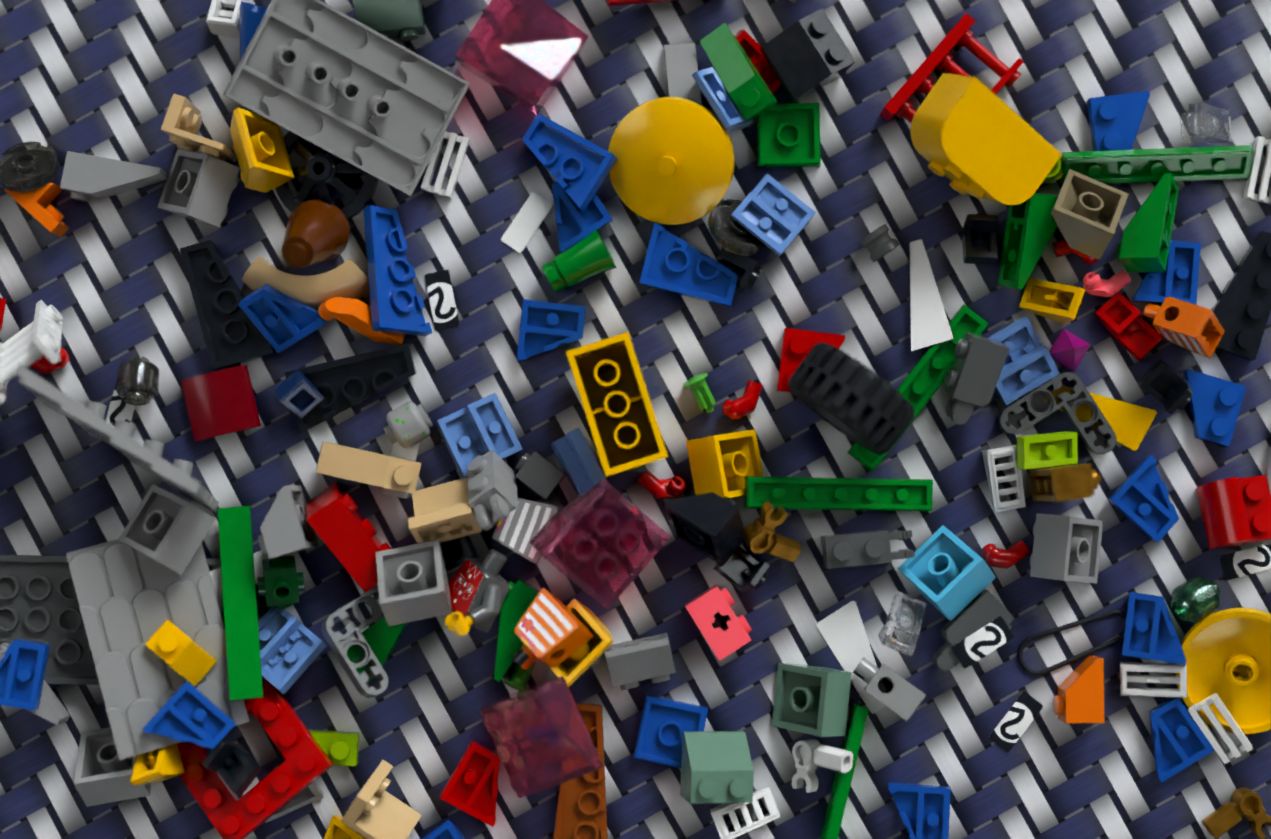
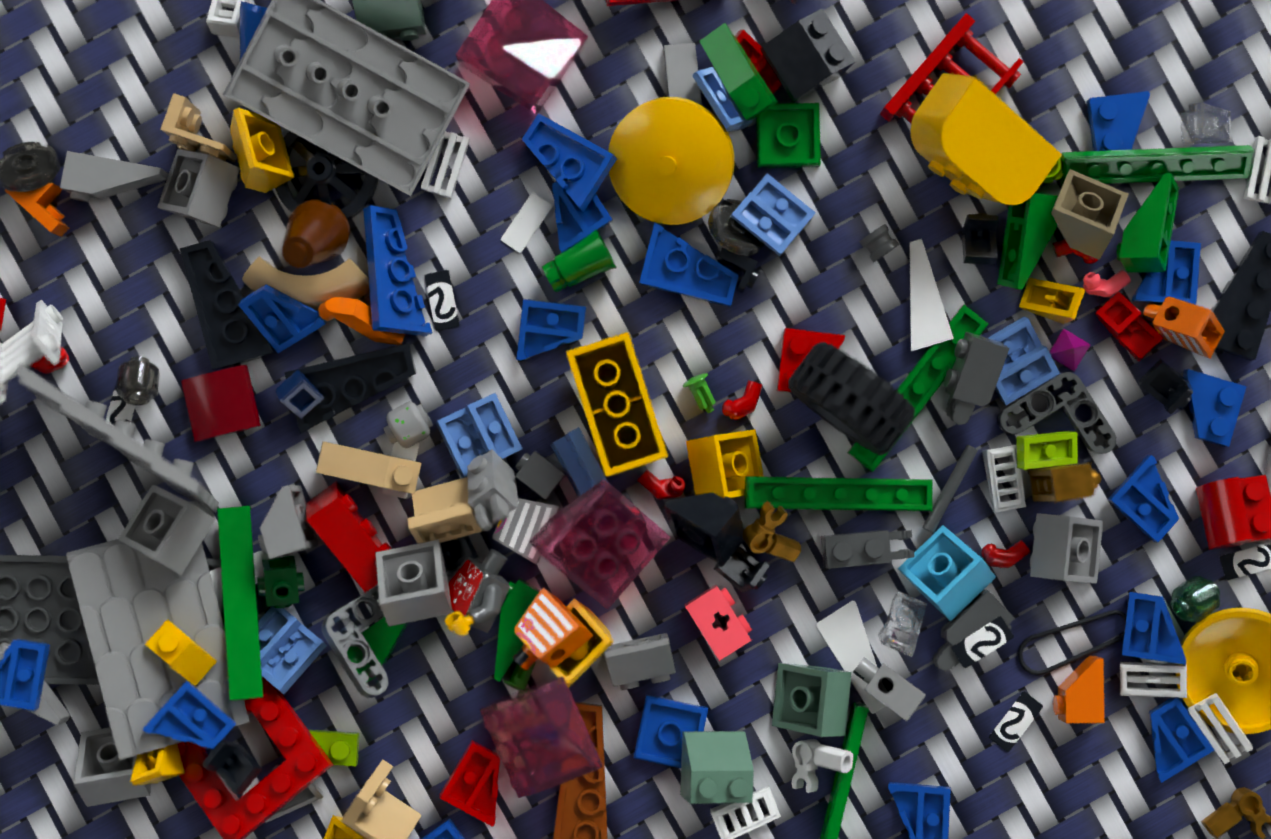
yellow sticker [1044,385,1157,451] -> none
none -> dark grey bar [922,445,978,533]

